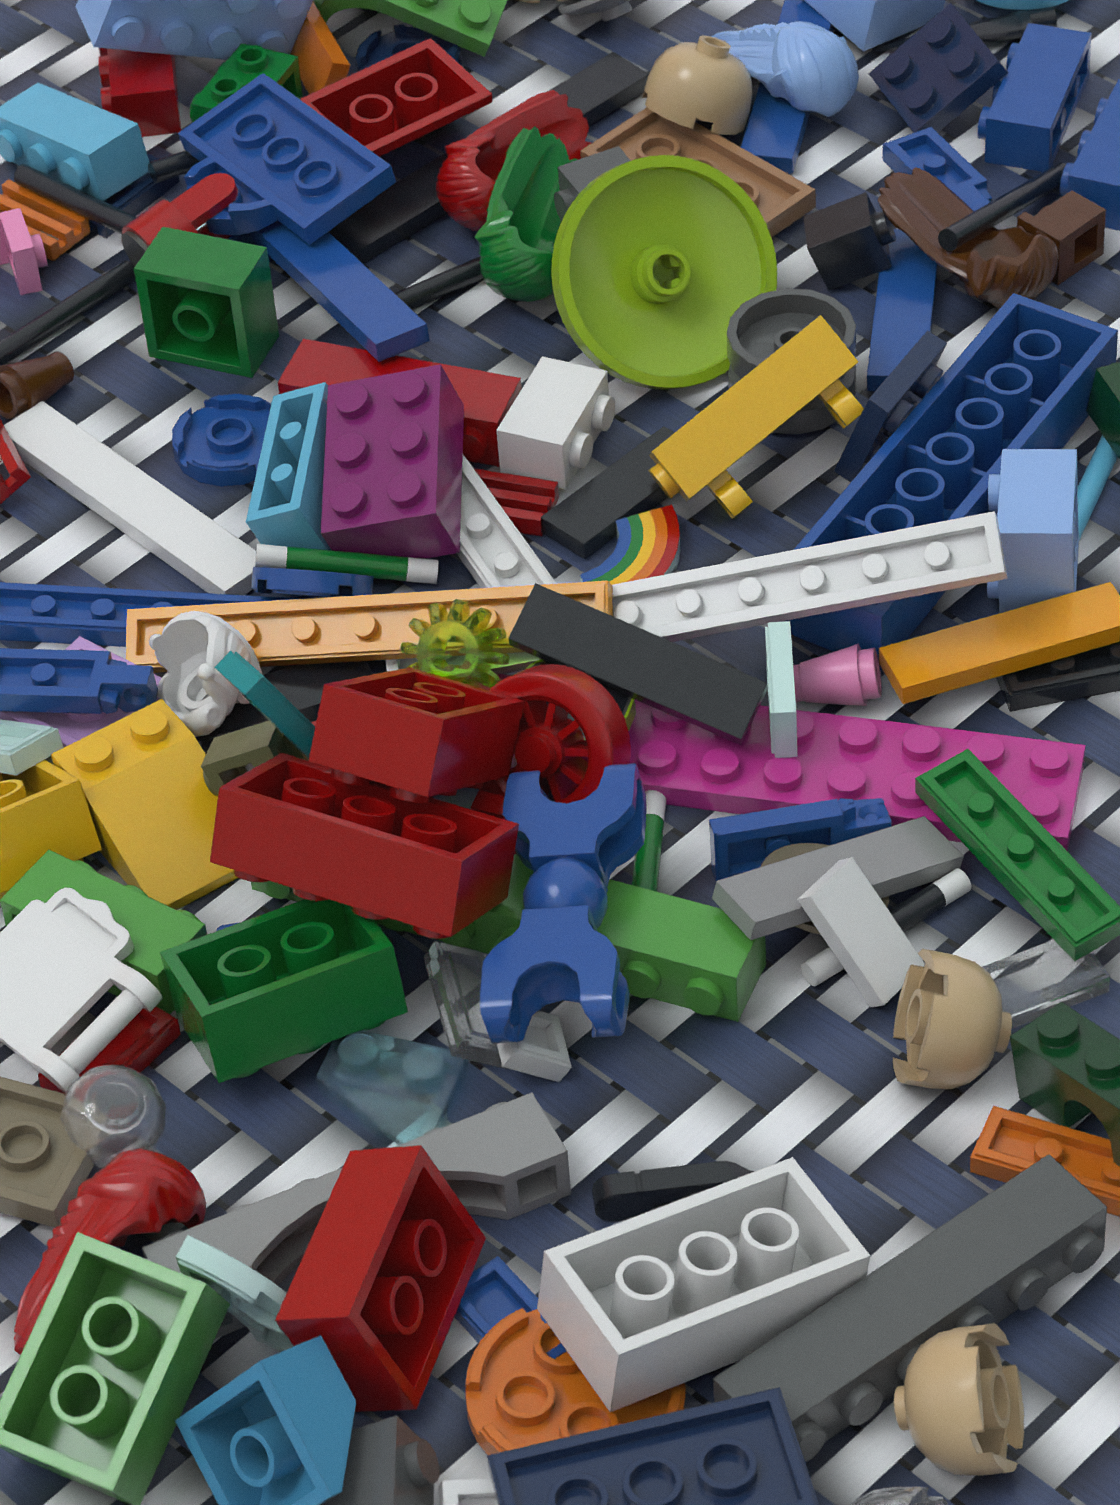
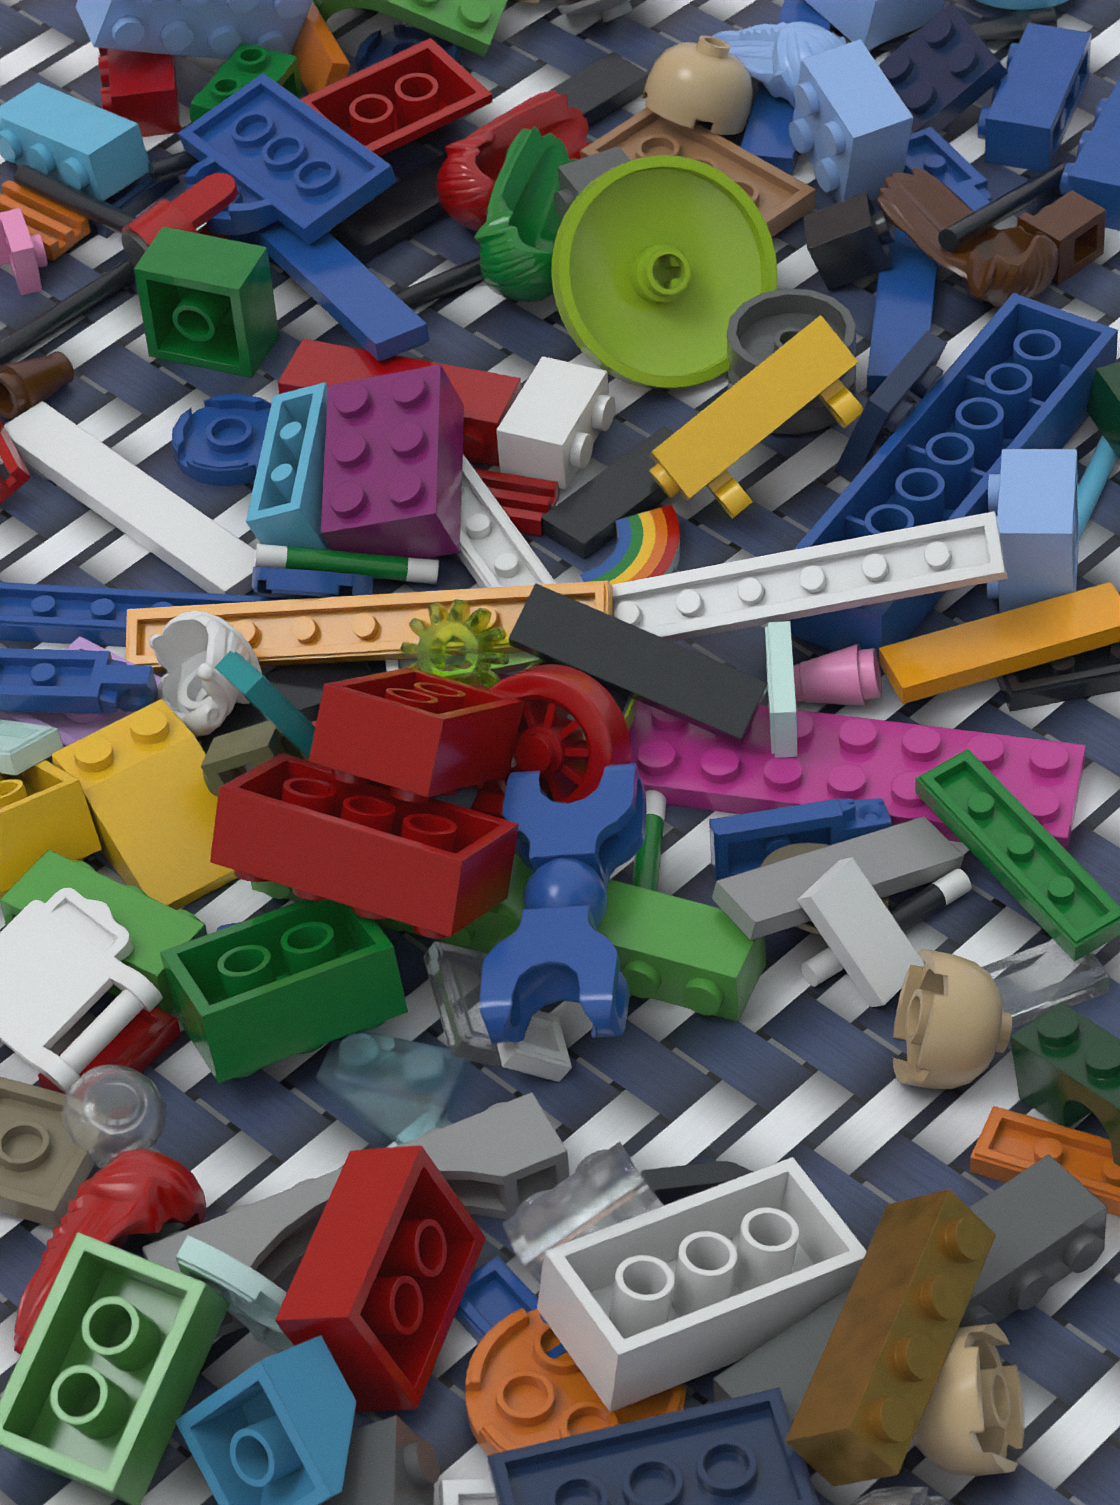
none -> clear slope [502,1141,665,1284]
none -> pearl gold brick [785,1189,996,1487]
none -> light blue brick [789,39,913,203]

